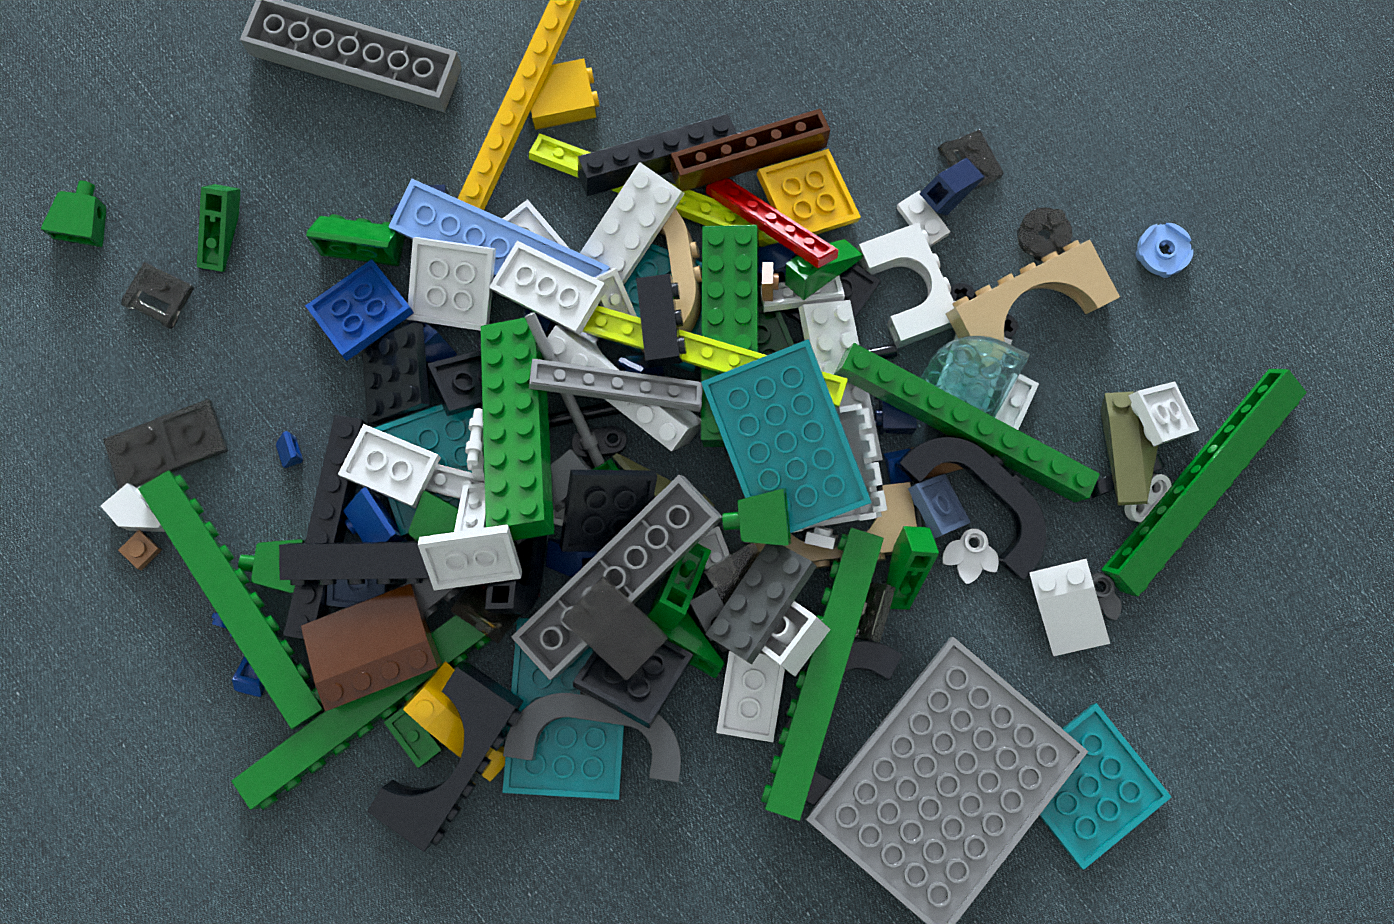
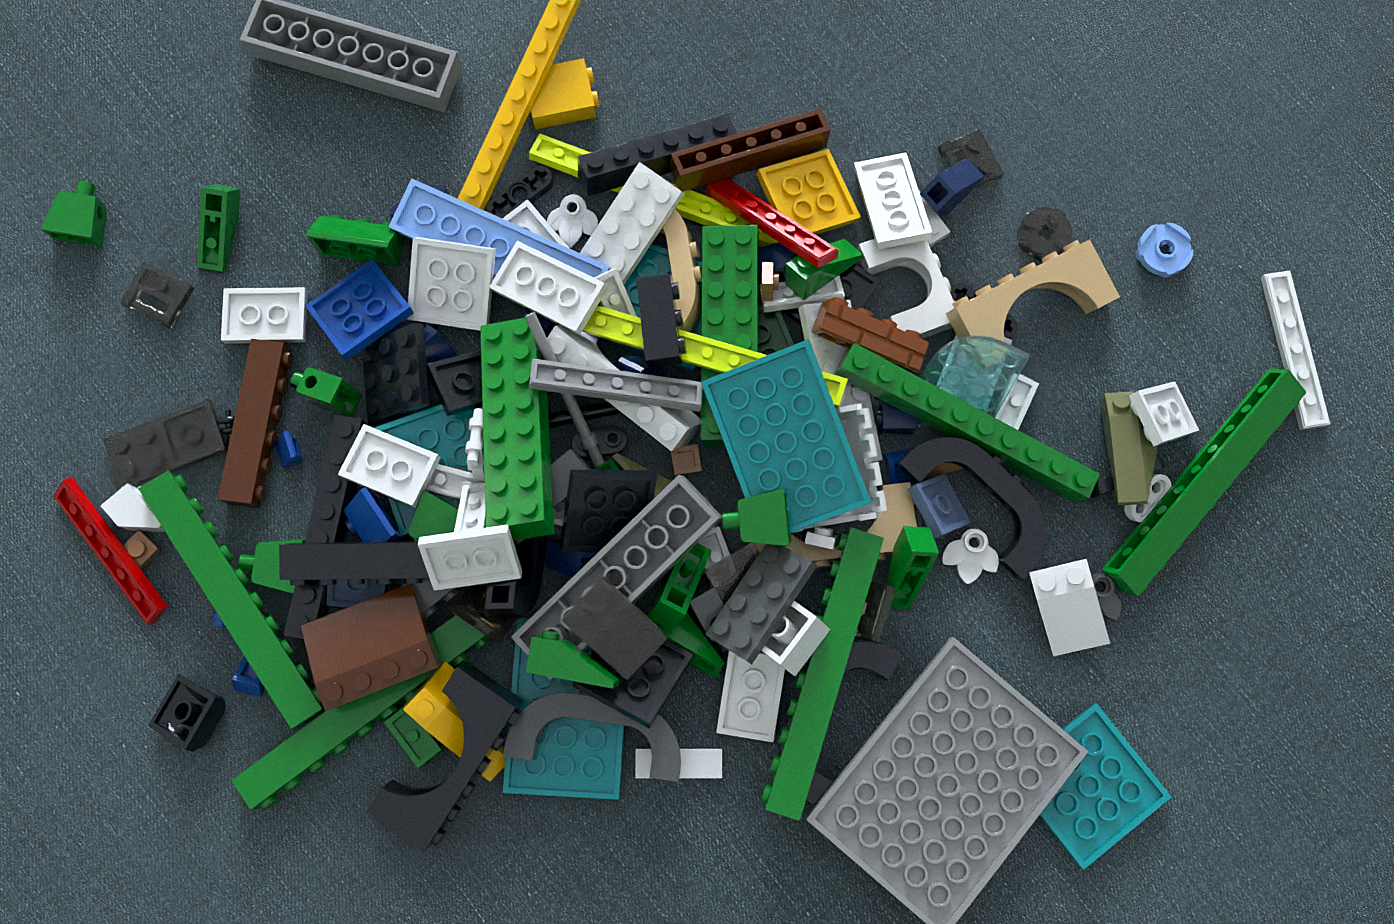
none -> red tile [53,477,168,625]
none -> black slope [148,674,226,752]
none -> black hair [217,410,235,446]
none -> reddish brown brick [218,339,293,509]
none -> white plate [221,287,308,344]
none -> green torso [290,367,363,417]
none -> black beam [486,165,553,218]
none -> green slope [526,631,620,689]
none -> white plate [547,194,599,248]
none -> white tile [635,749,722,778]
none -> medium nougat plate [670,444,702,476]
none -> dark orange brick [811,297,929,374]
none -> white plate [854,153,932,250]
none -> white tile [1261,271,1330,430]

